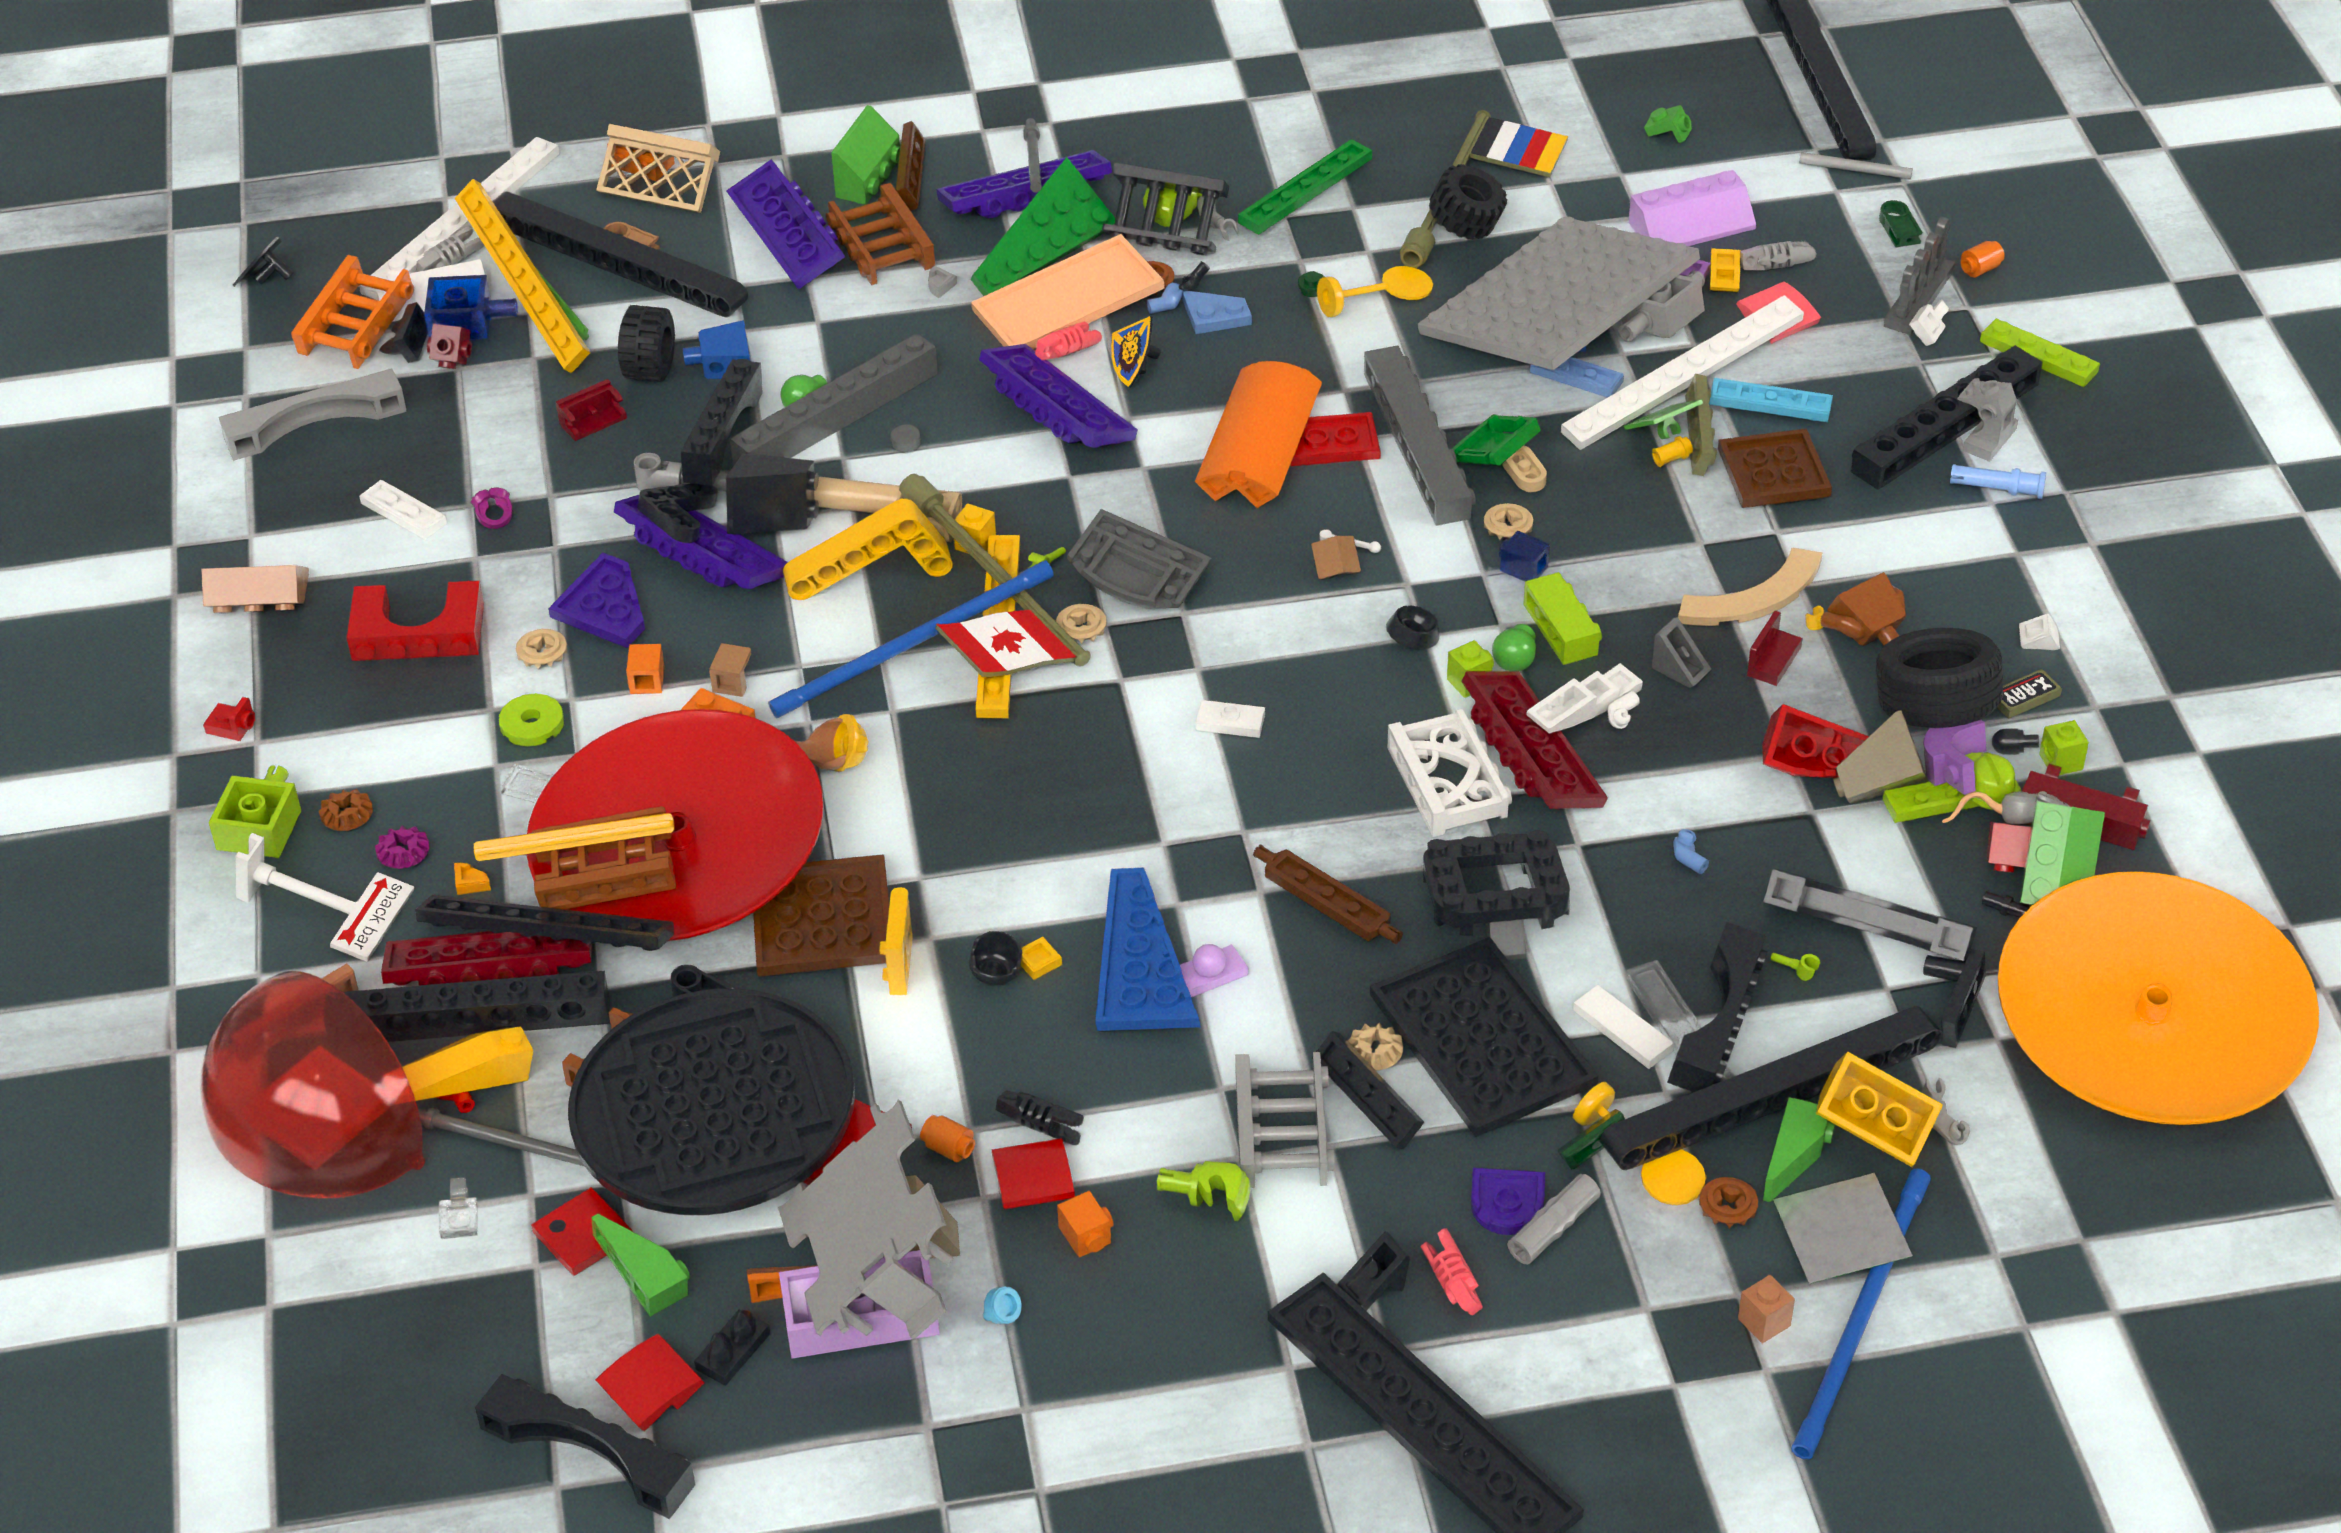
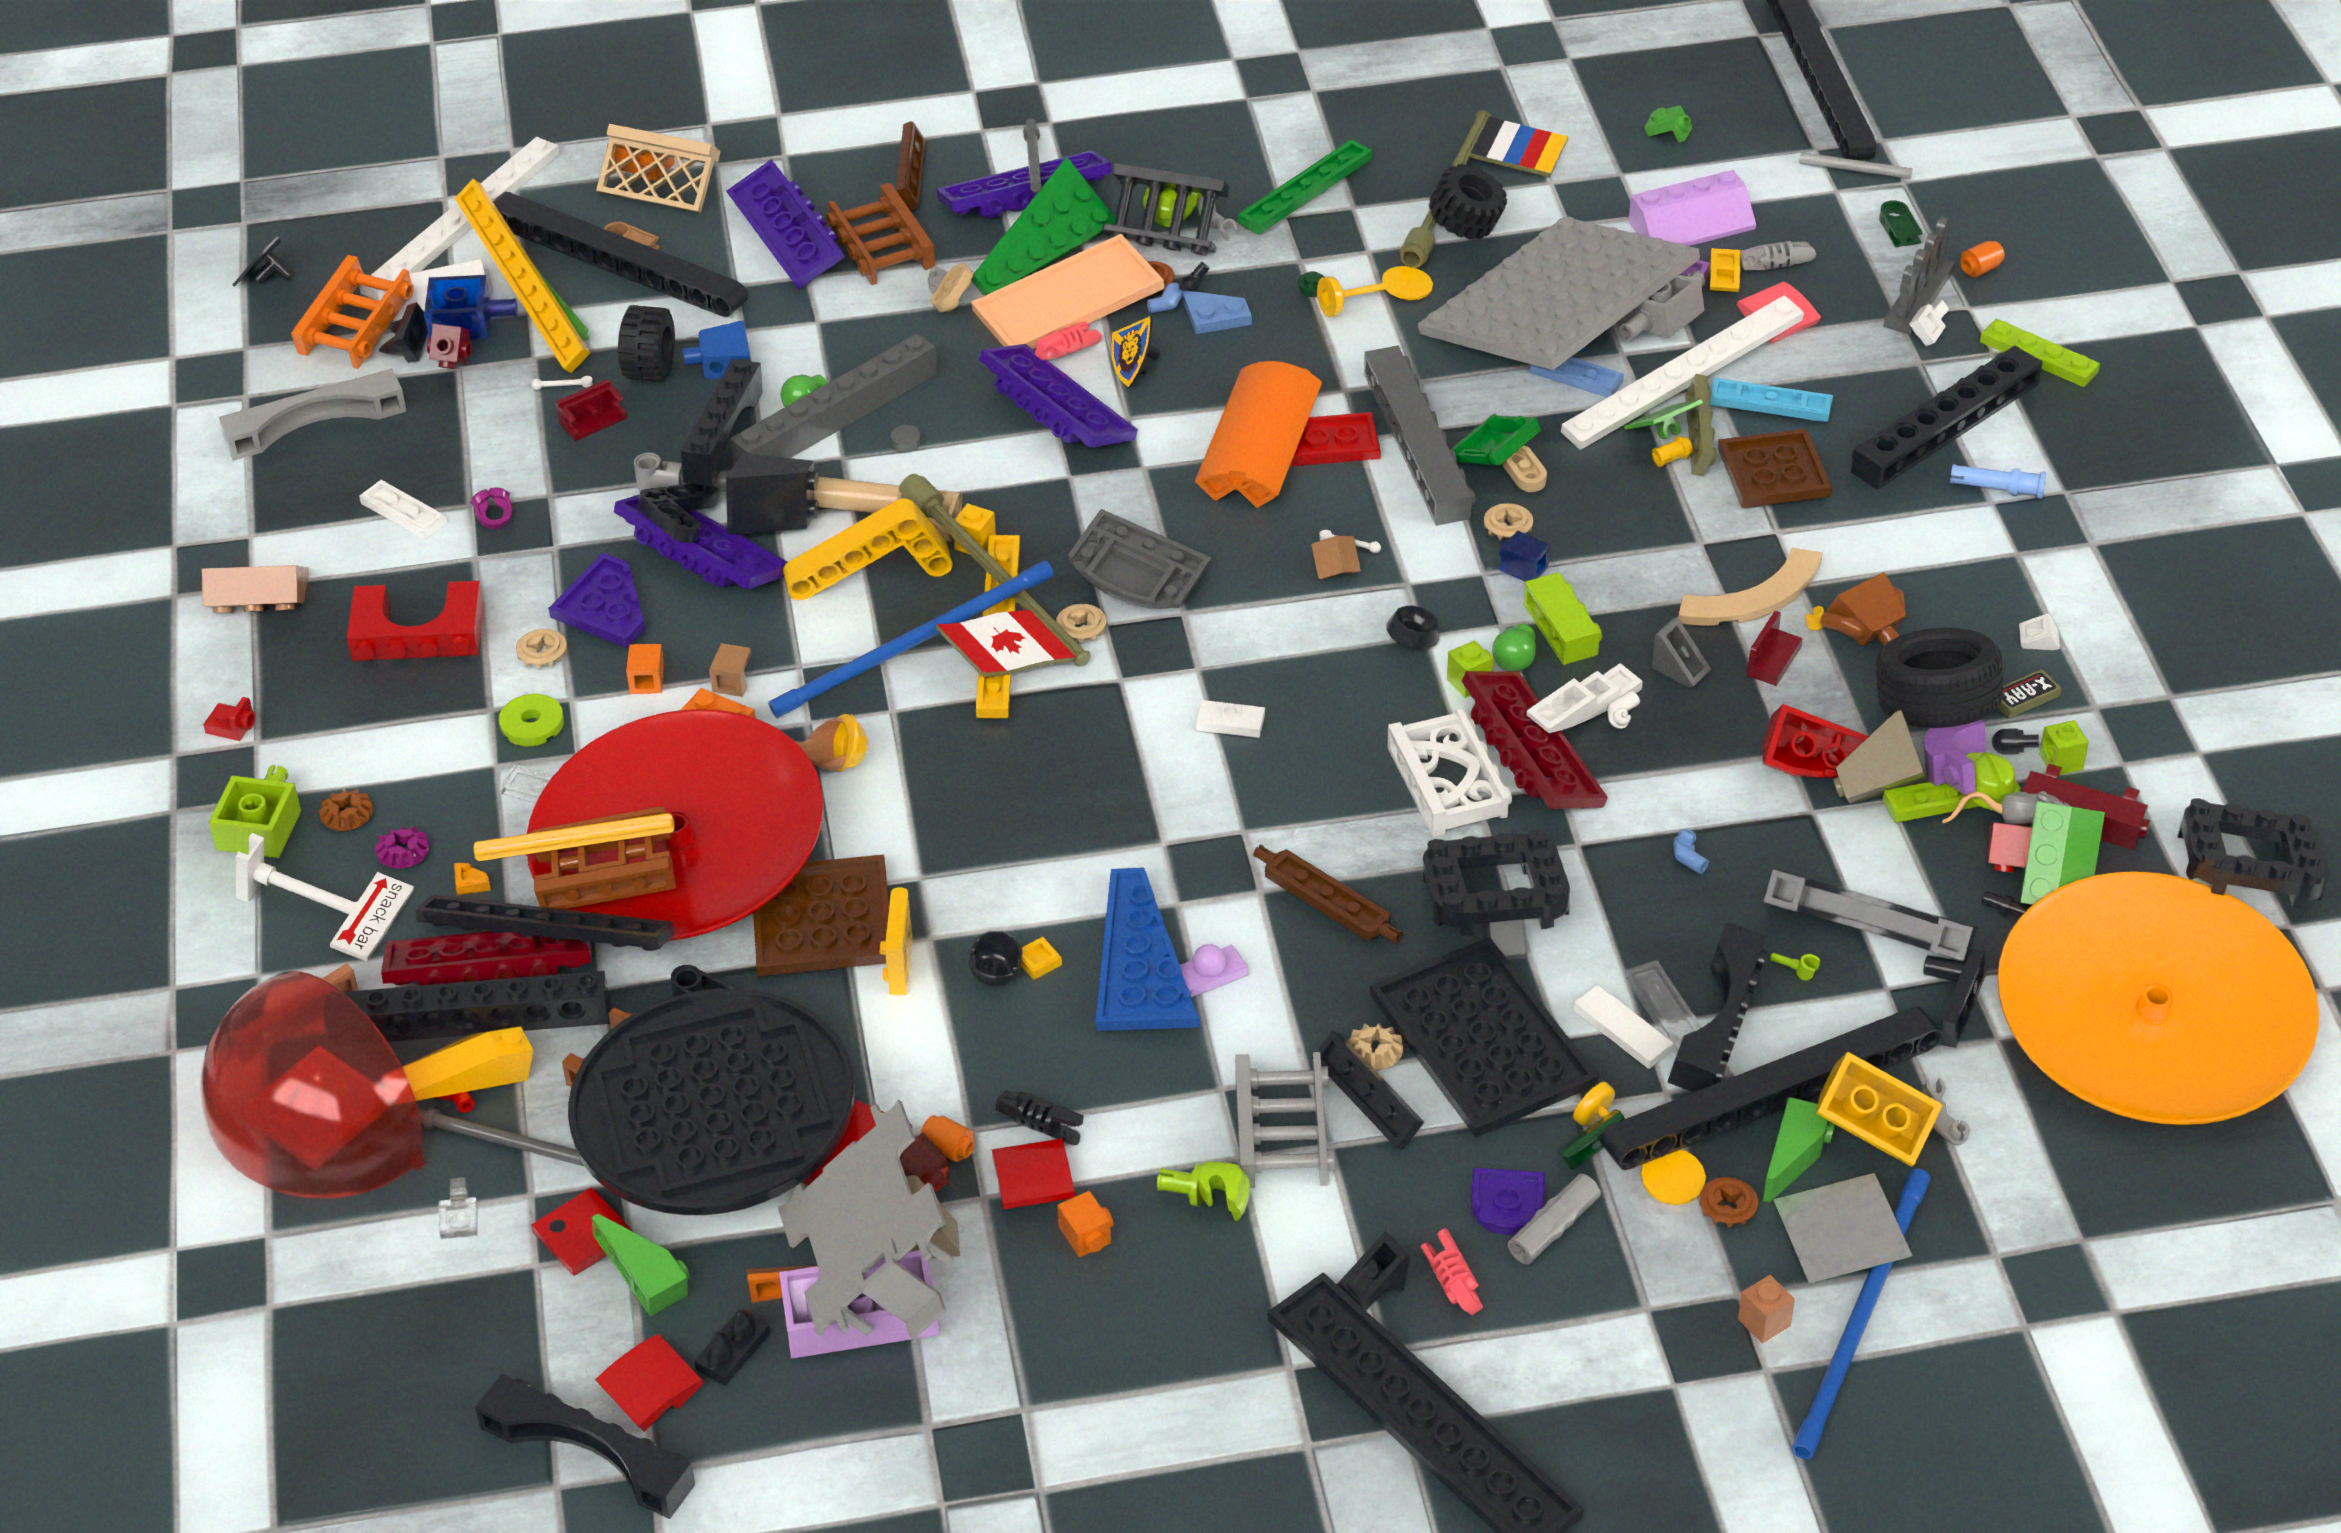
light grey hinge [416,226,484,272] -> none
bright green slope [831,105,901,205] -> none
medium azure tile [983,1286,1022,1325] -> none
lime hand [1028,547,1066,568] -> none
light grey tile [1958,378,2018,462] -> none
none -> white hinge [531,376,593,390]
none -> clear red brick [900,1132,949,1192]
none -> tan plate [931,263,973,312]
none -> black plate [2177,798,2329,908]

